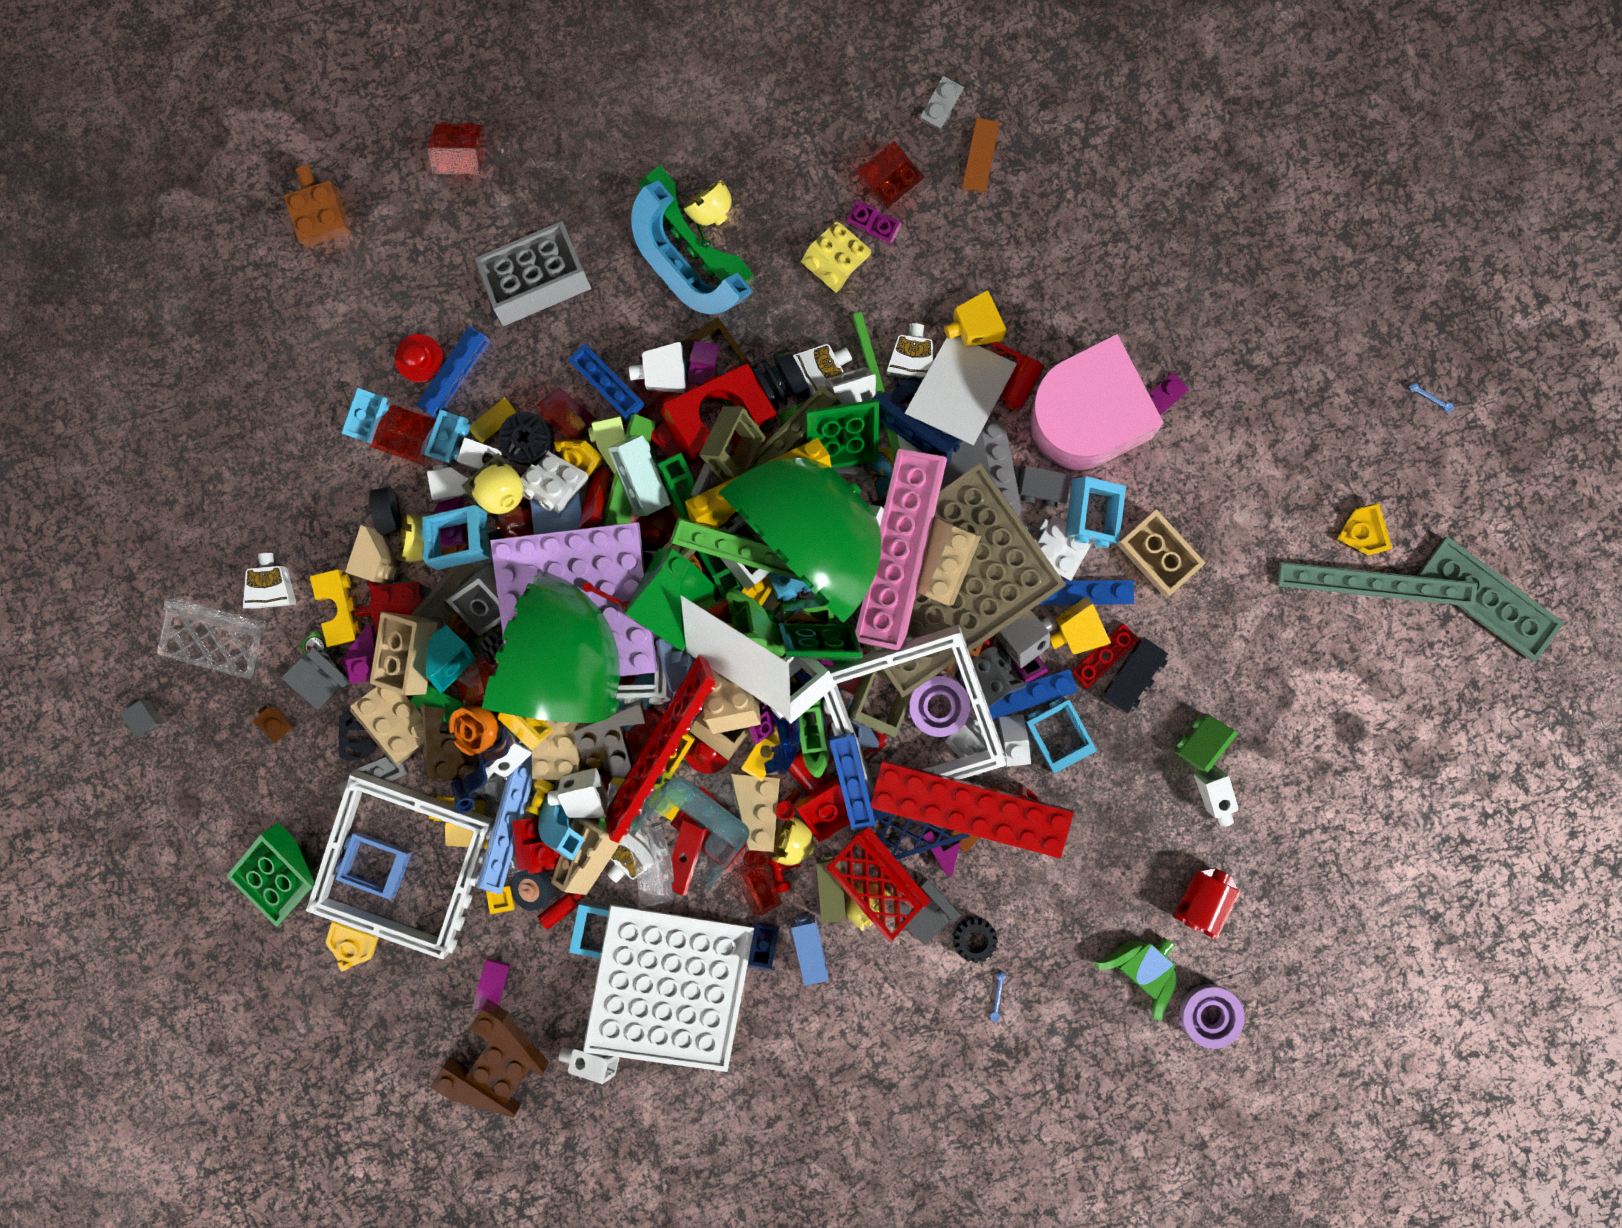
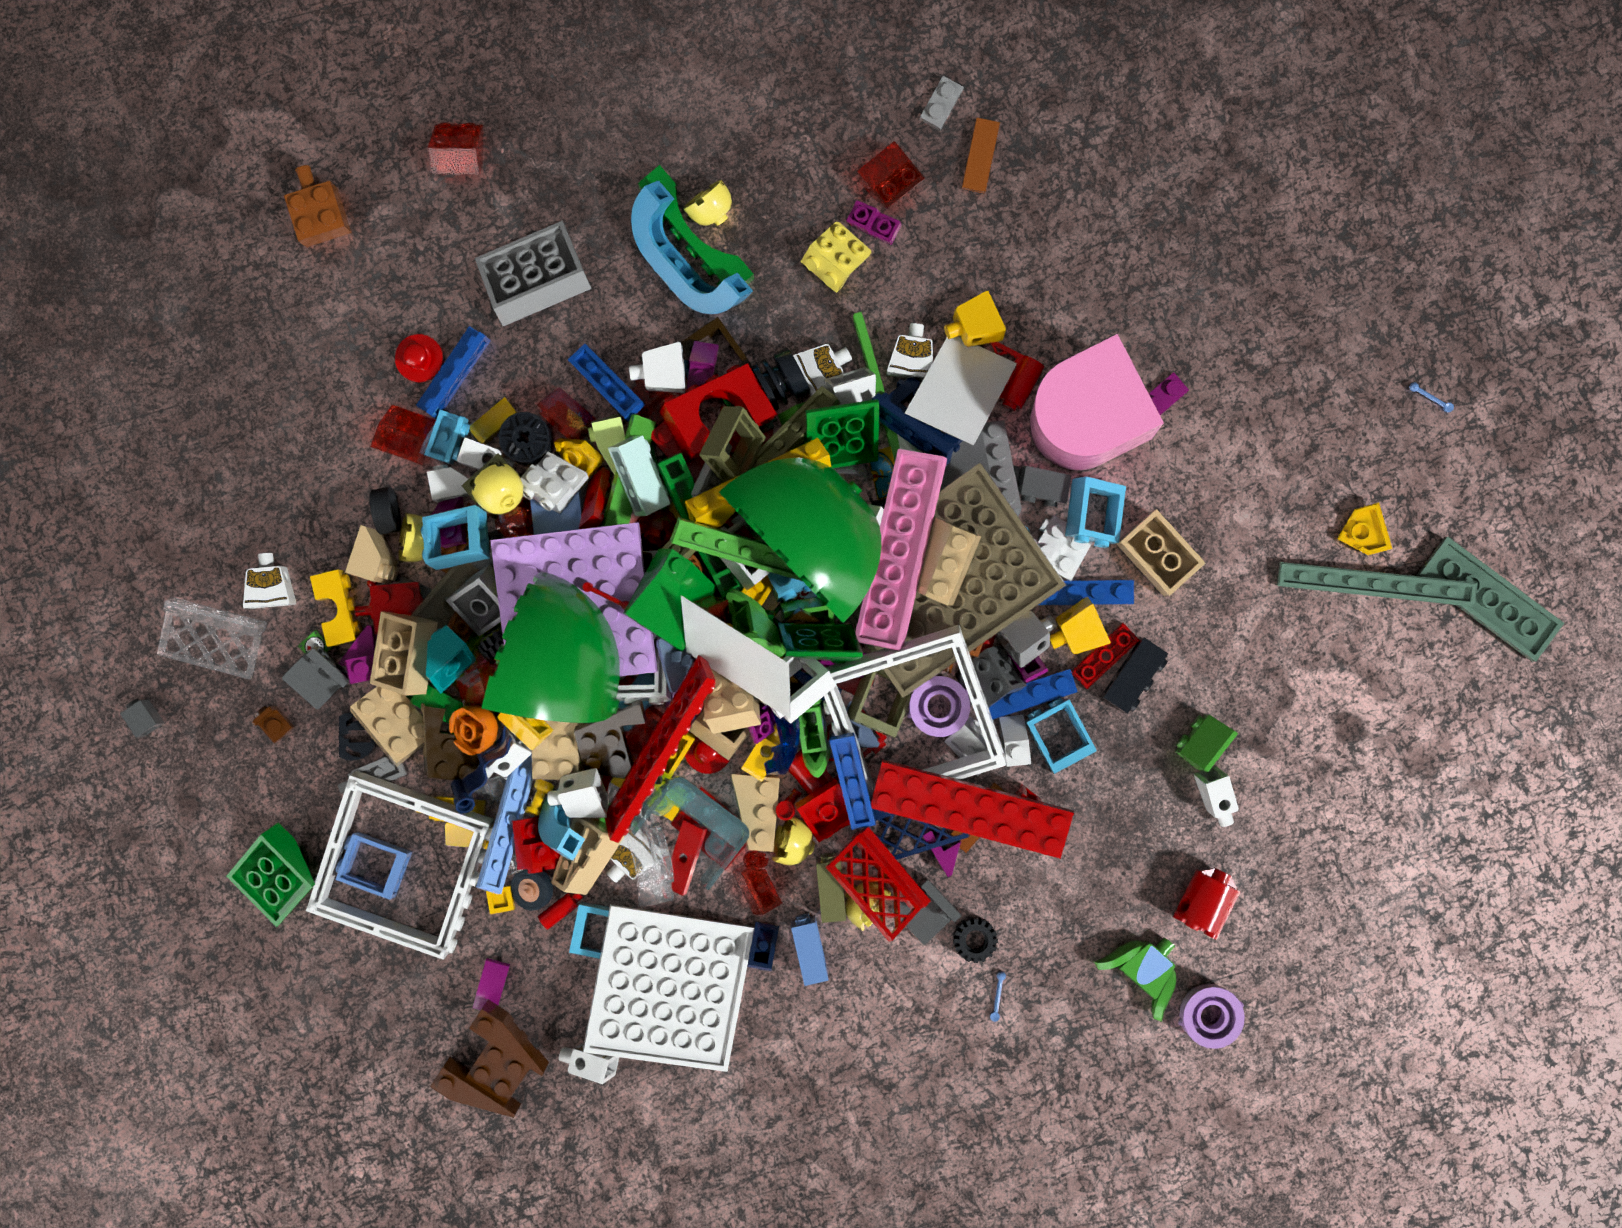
yellow plate [325,920,379,972] -> none
medium azure bracket [341,388,389,443] -> none
dark green hinge [691,219,711,248] -> none
red piece [767,859,801,894] -> none

